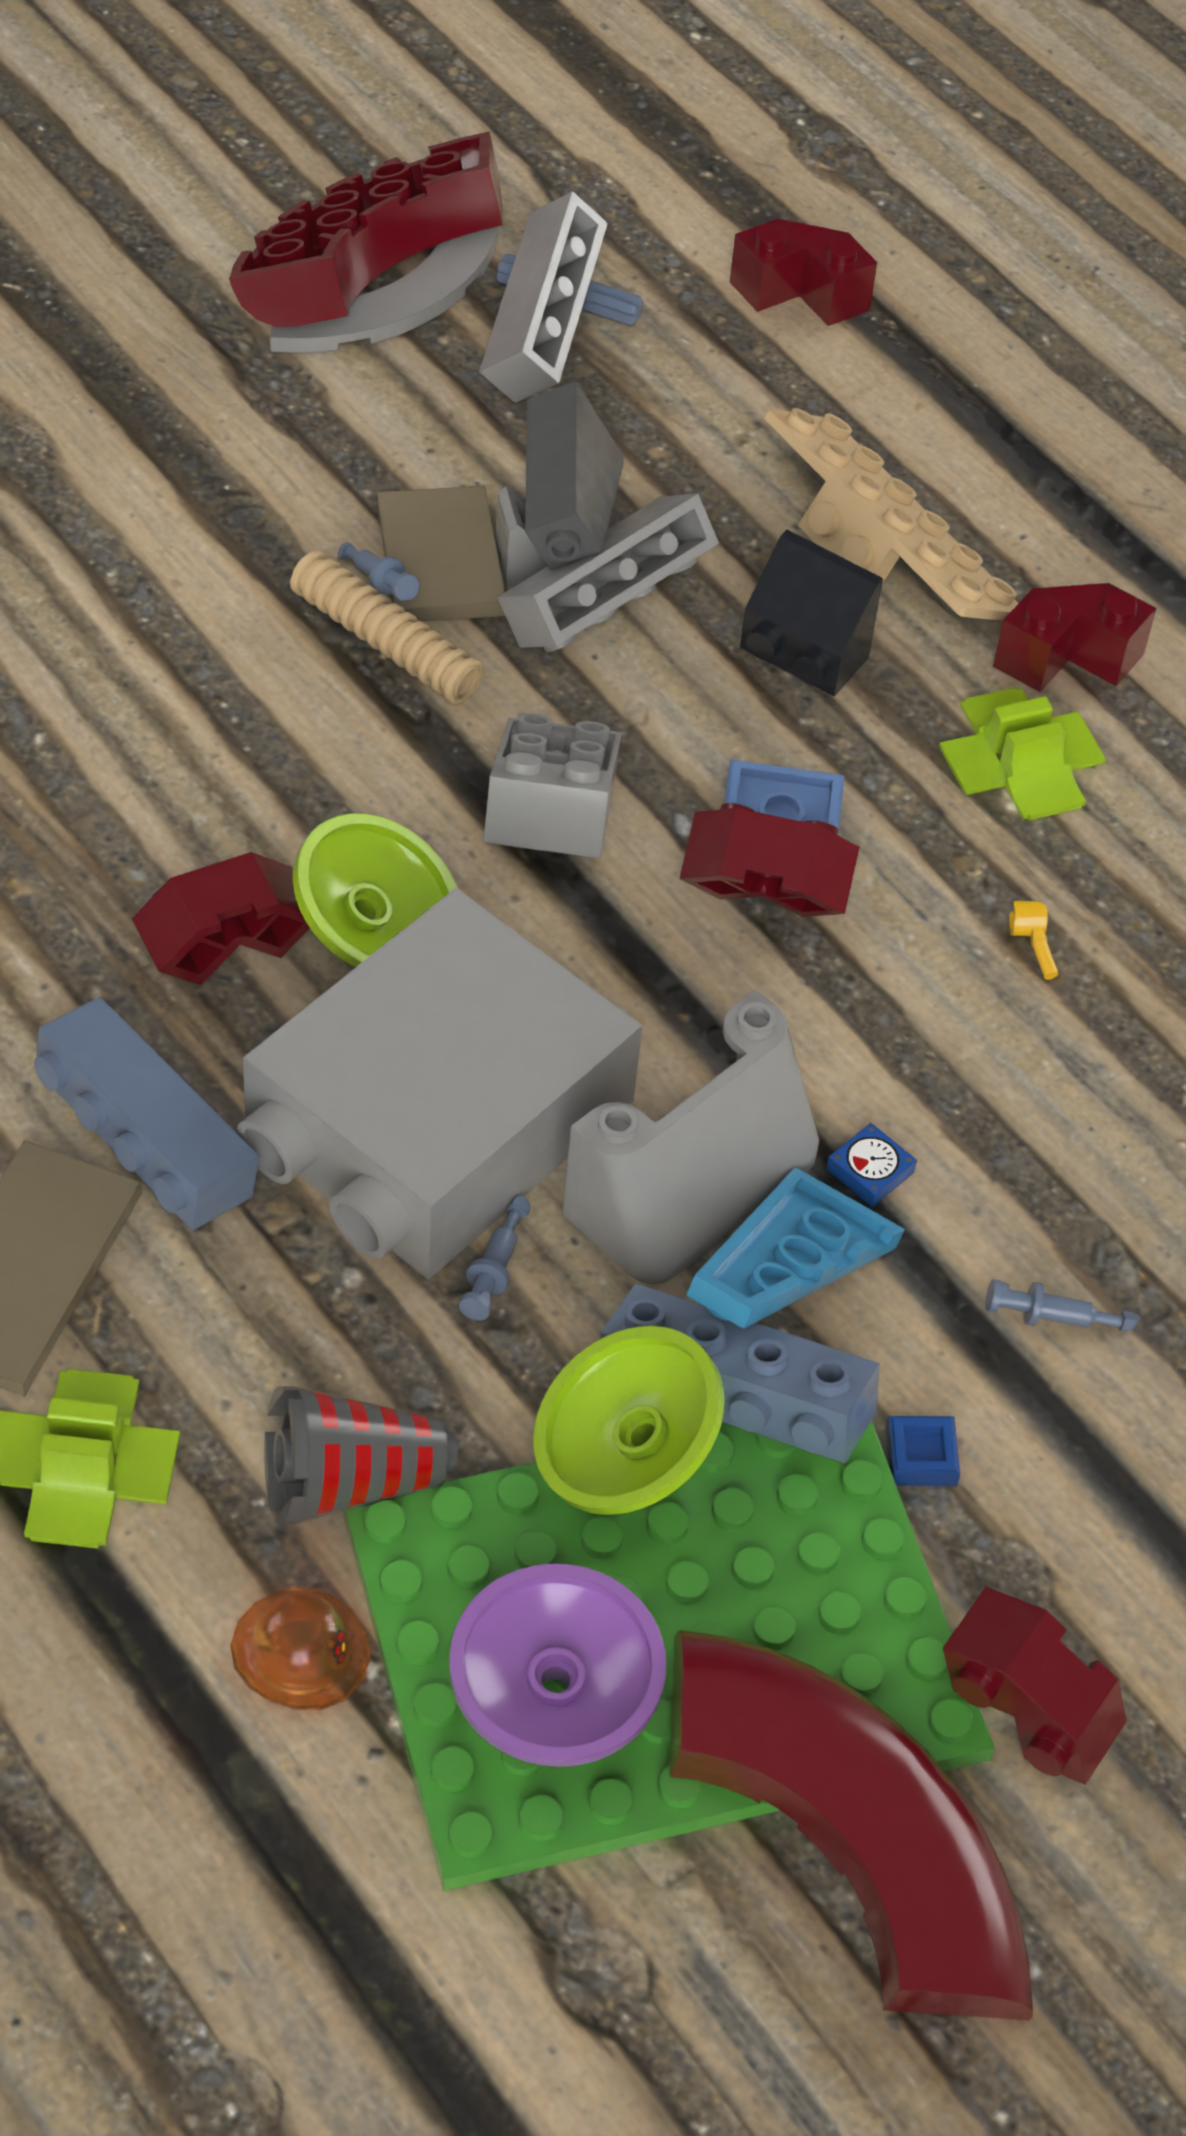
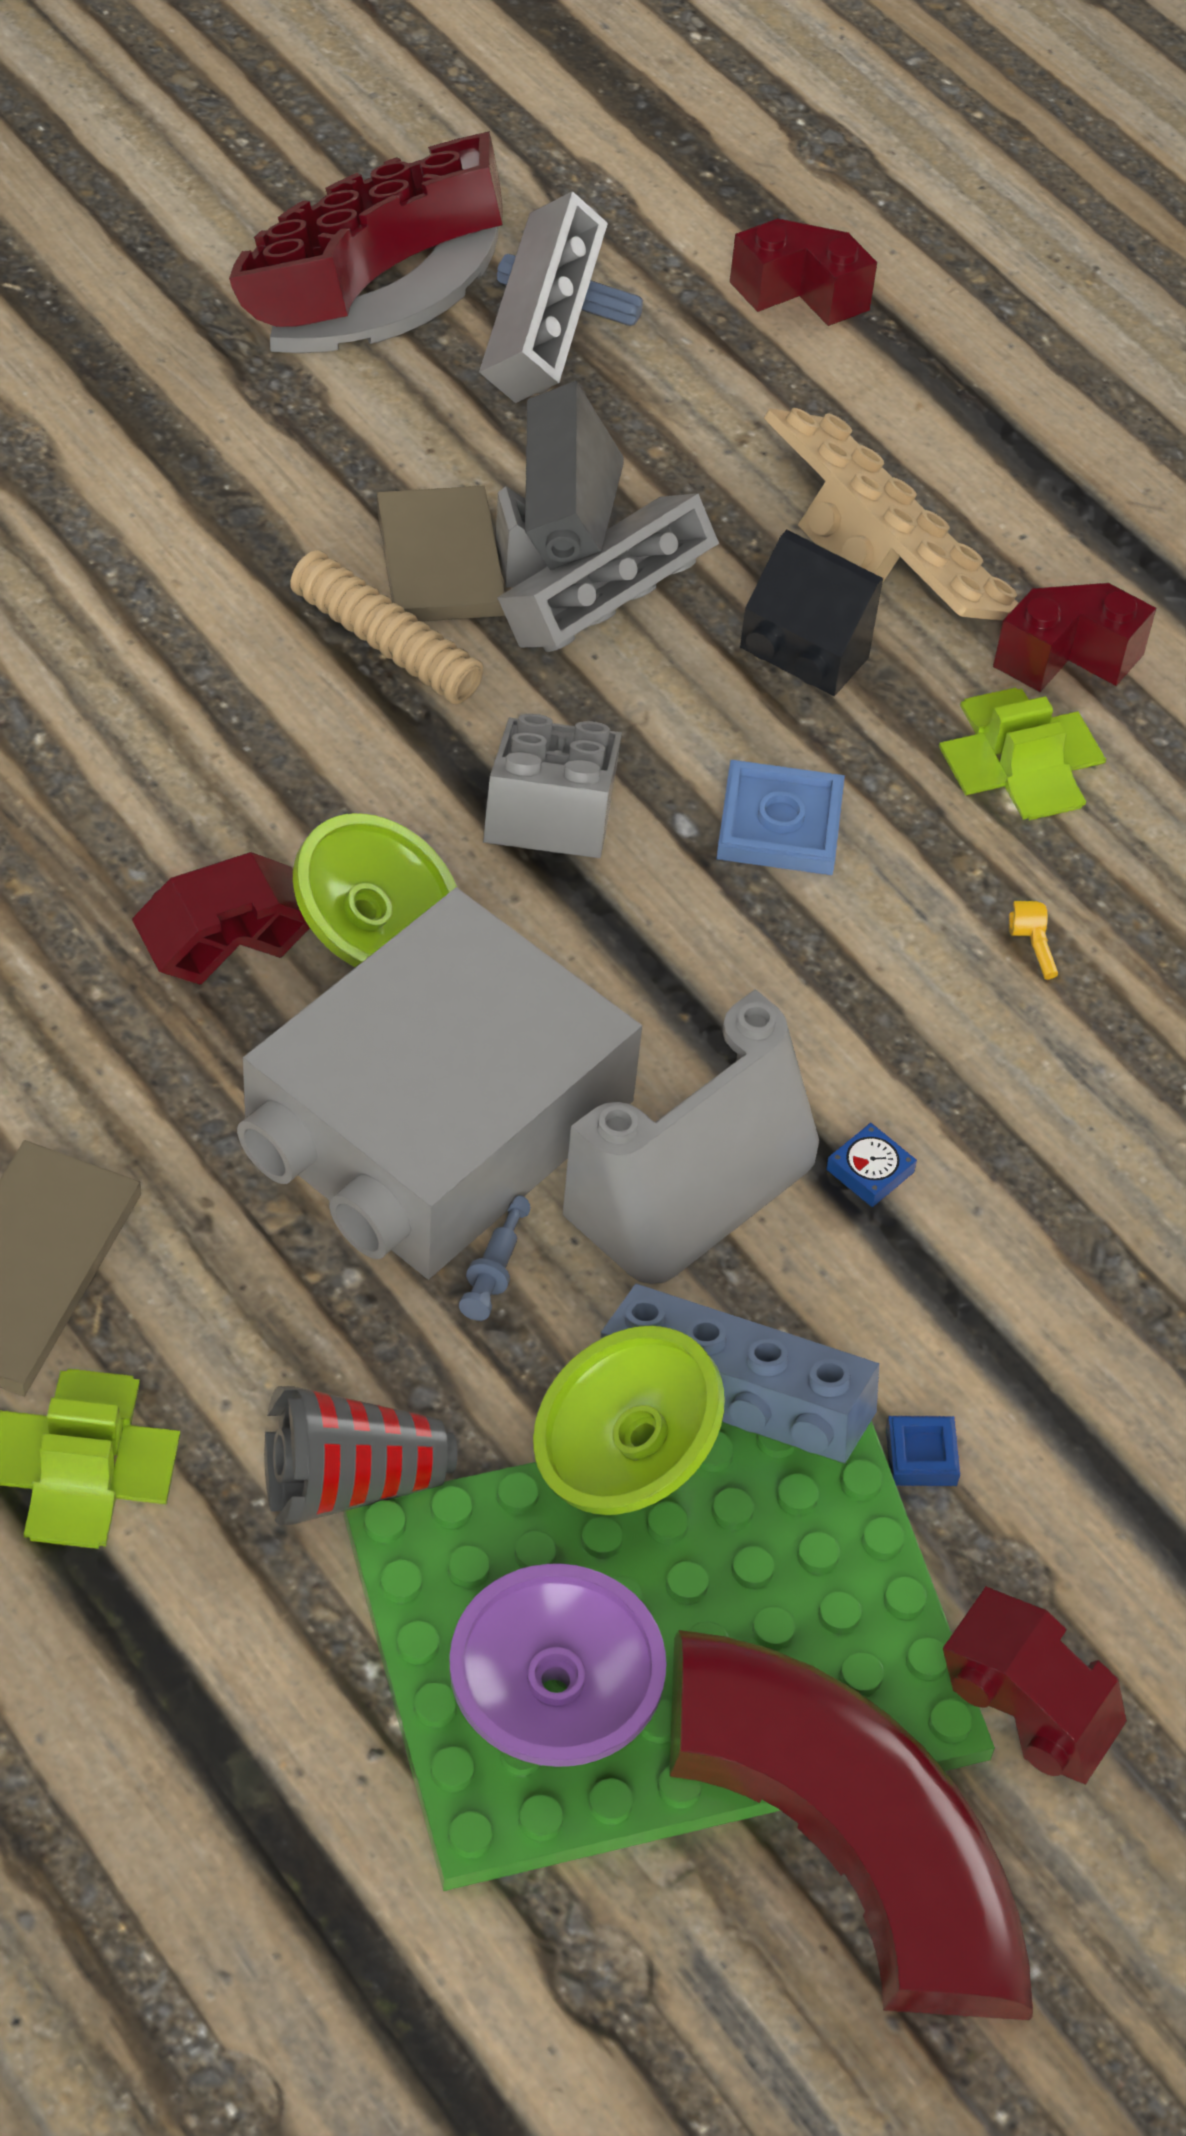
sand blue brick [34,997,260,1231] -> none
clear orange hat [230,1588,371,1710] -> none
sand blue piece [337,542,419,601] -> none
dark red brick [679,803,860,917] -> none
dark azure wing [686,1167,905,1329] -> none
sand blue piece [985,1279,1140,1332] -> none

